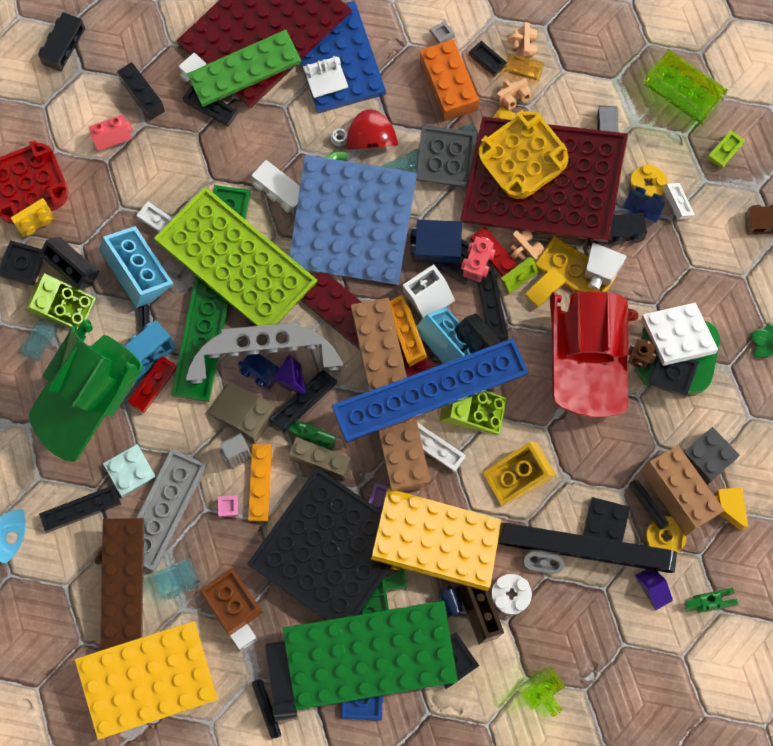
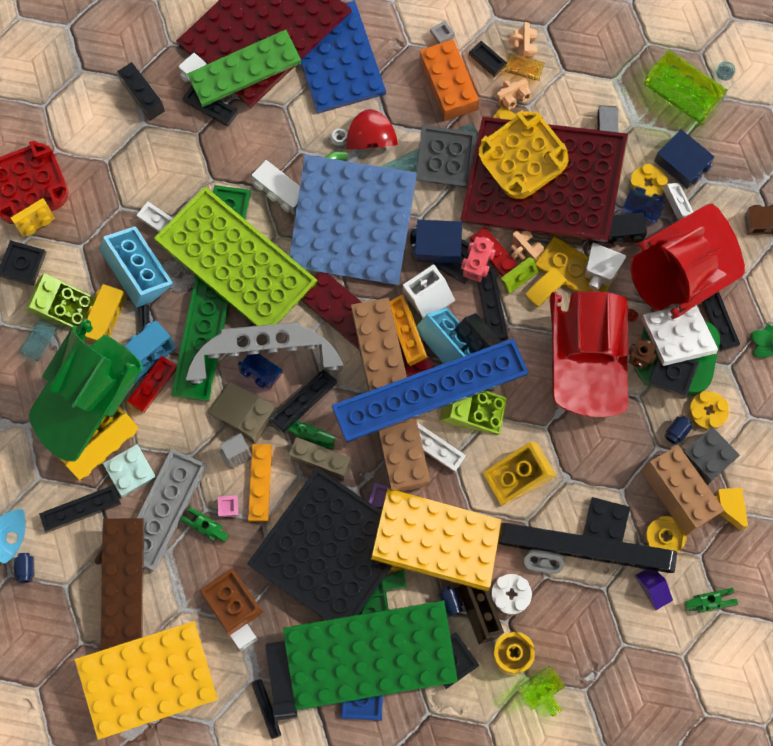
black brick [38,12,86,72] -> none
black brick [38,237,100,290] -> none
coral brick [89,114,133,151] -> none
clear light blue brick [153,558,201,600] -> none
dark purple slope [274,355,305,394] -> none
white hinge [303,56,348,98] -> none
black axle [629,479,668,530] -> none
lime plate [708,130,745,169] -> none
none -> dark blue brick [14,553,35,583]
none -> yellow slope [60,407,139,481]
none -> yellow brick [84,284,127,344]
none -> green hinge [180,506,229,543]
none -> yellow brick [492,632,535,676]
none -> red piece [630,204,745,319]
none -> dark blue brick [654,129,715,189]
none -> dark blue brick [664,416,692,445]
none -> yellow plate [689,391,729,431]
none -> black tile [701,291,740,352]
none -> clear light blue tile [716,62,735,81]

